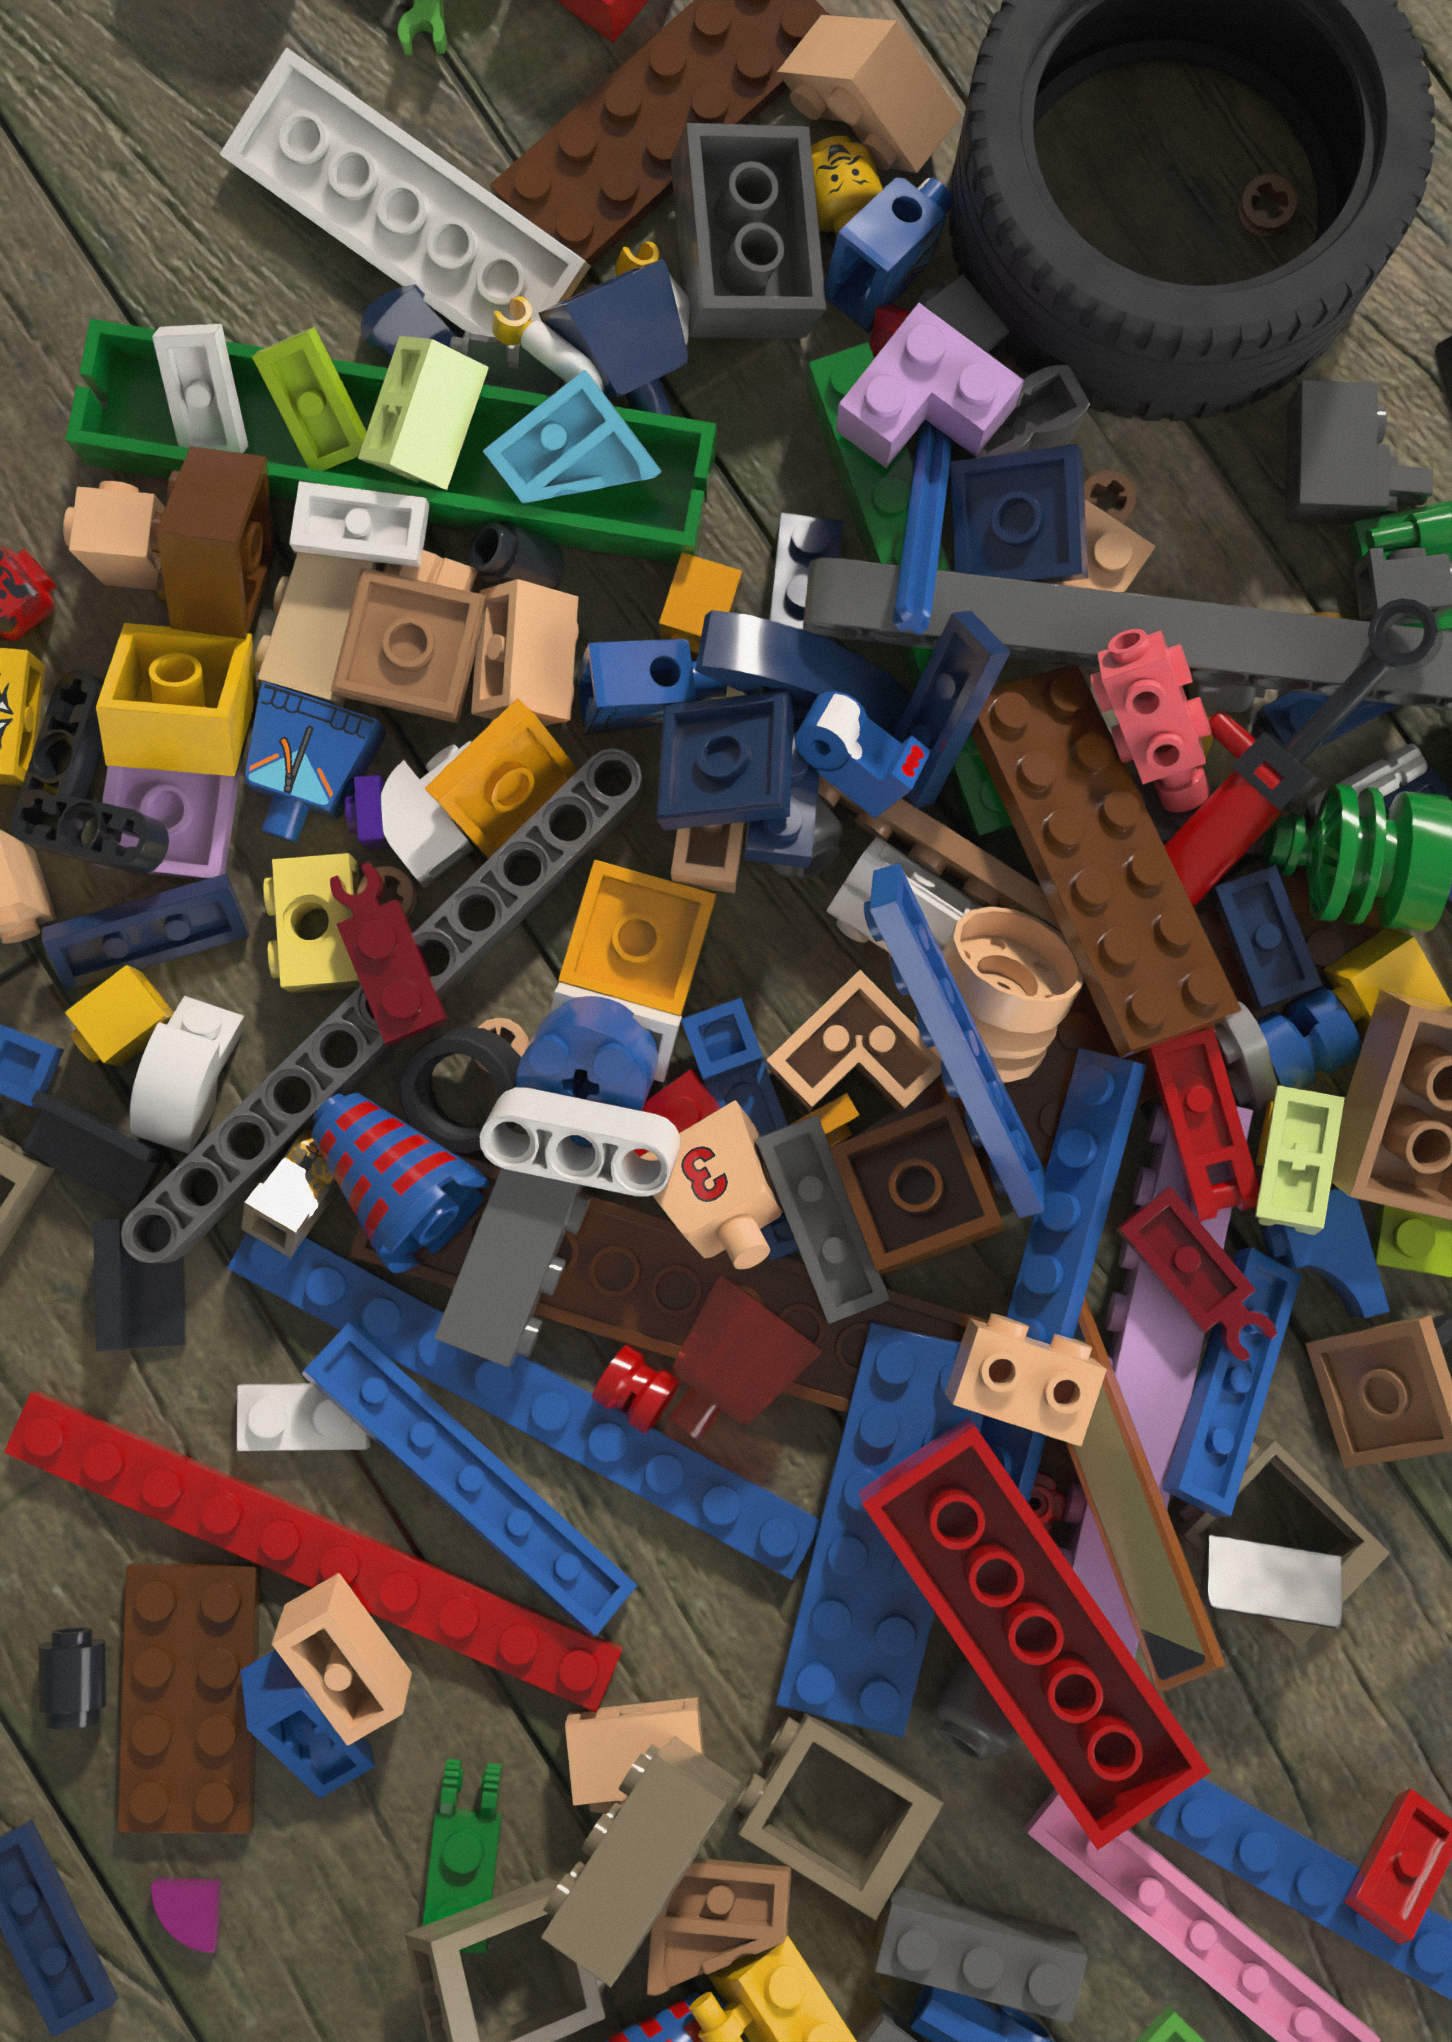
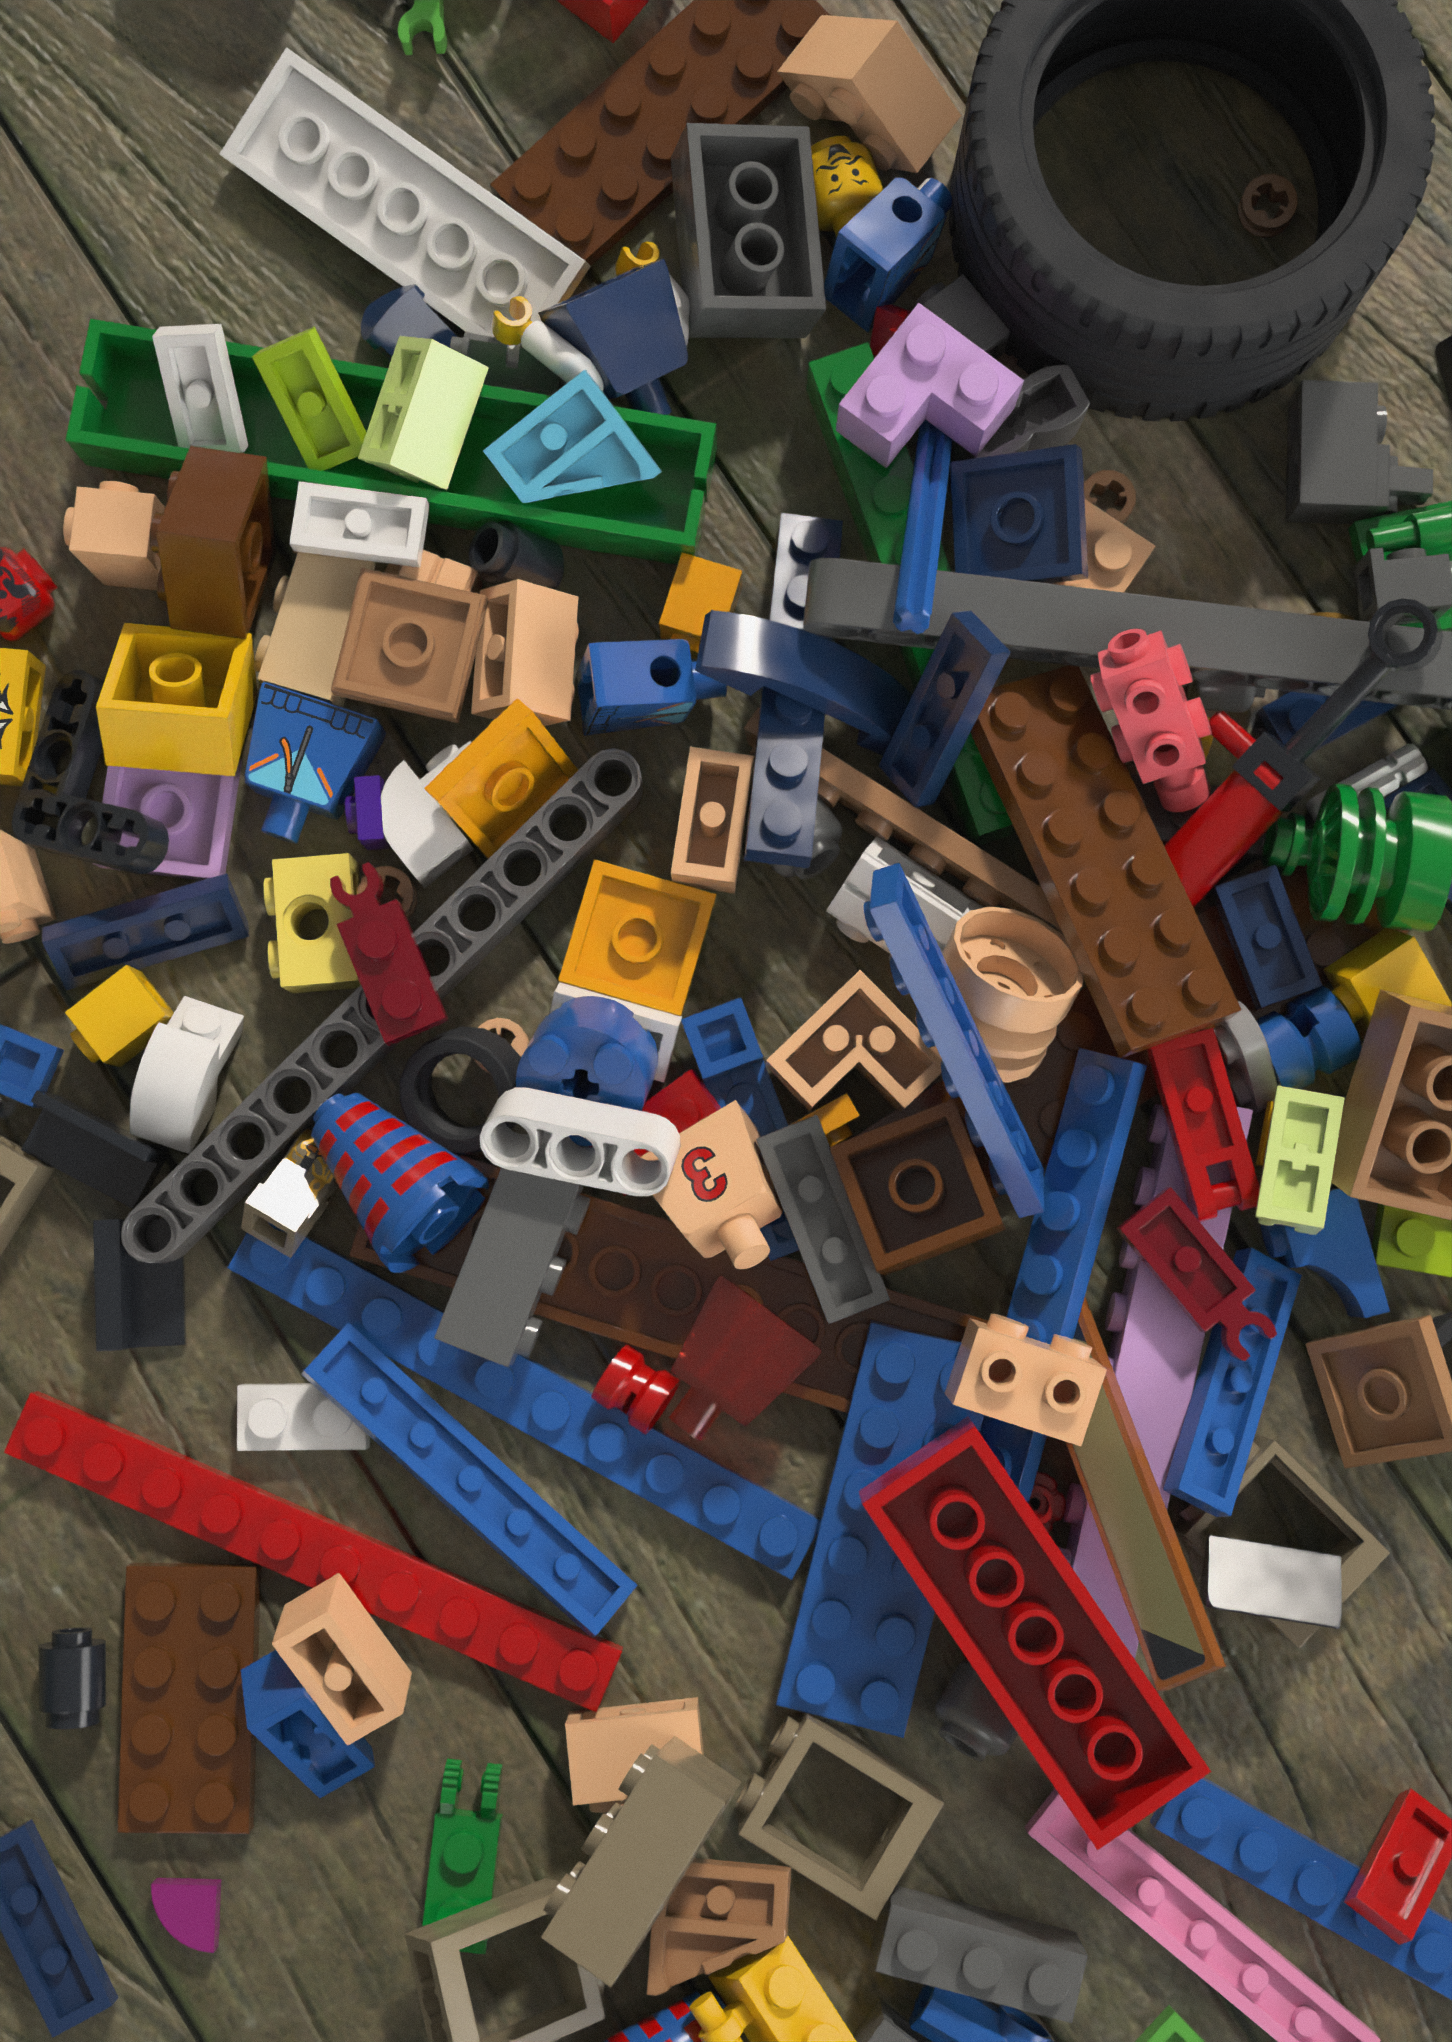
dark blue tile [657,690,794,830] -> none
blue leg [795,691,931,819] -> none

